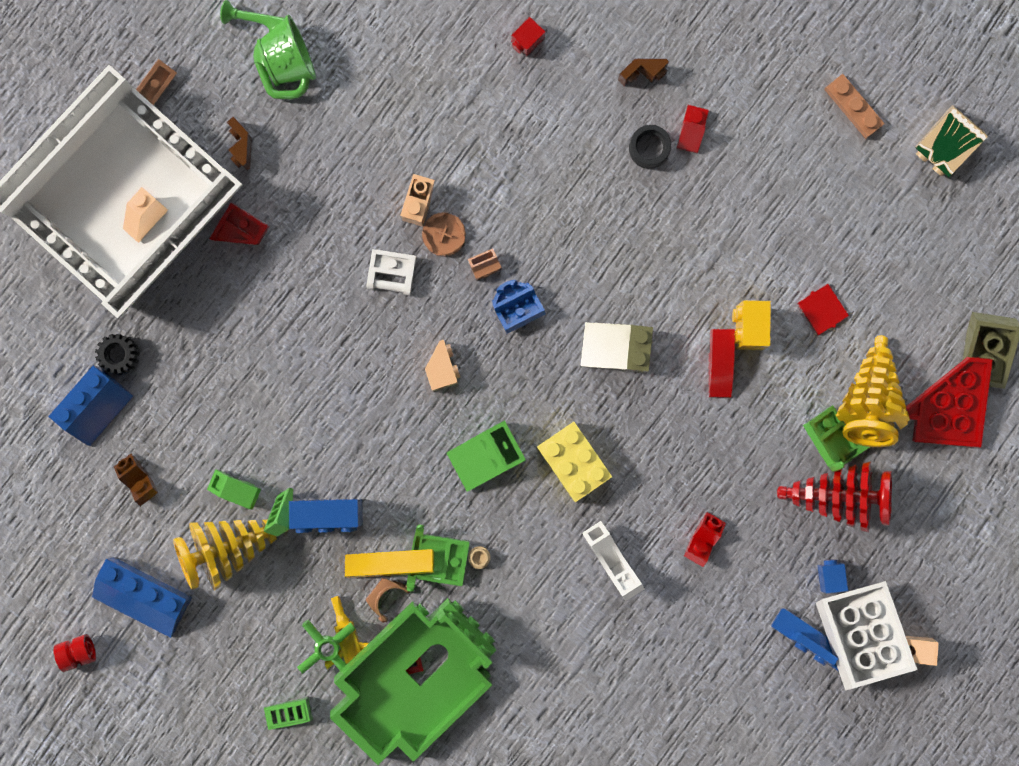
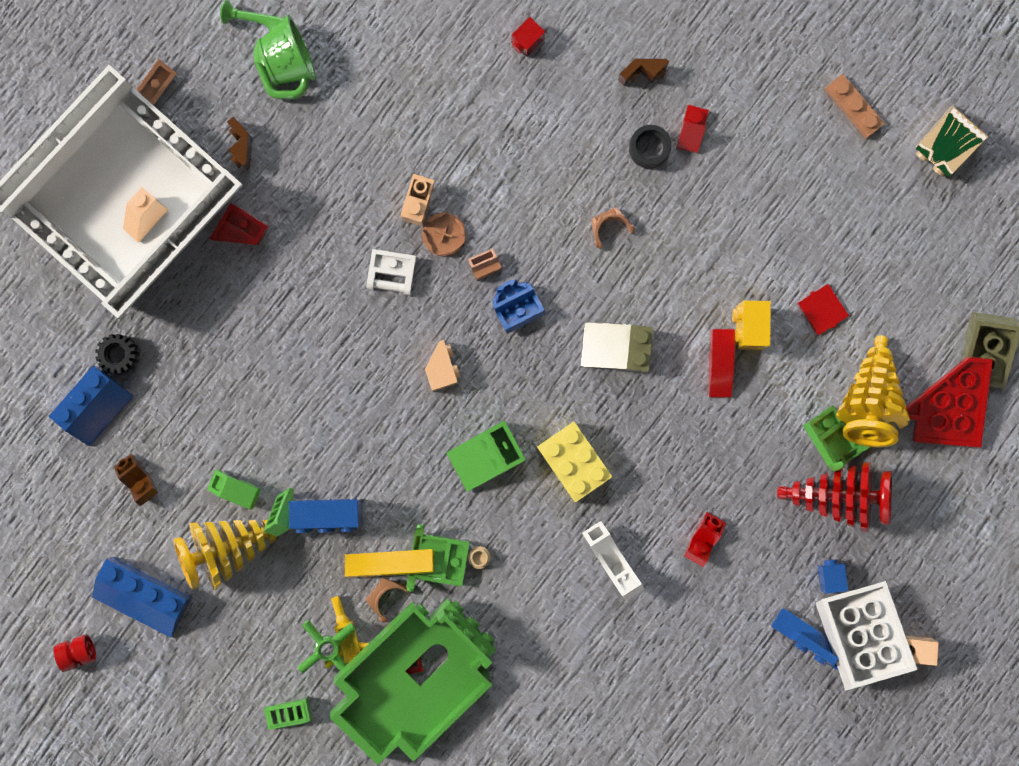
none -> nougat helmet [591,207,635,249]

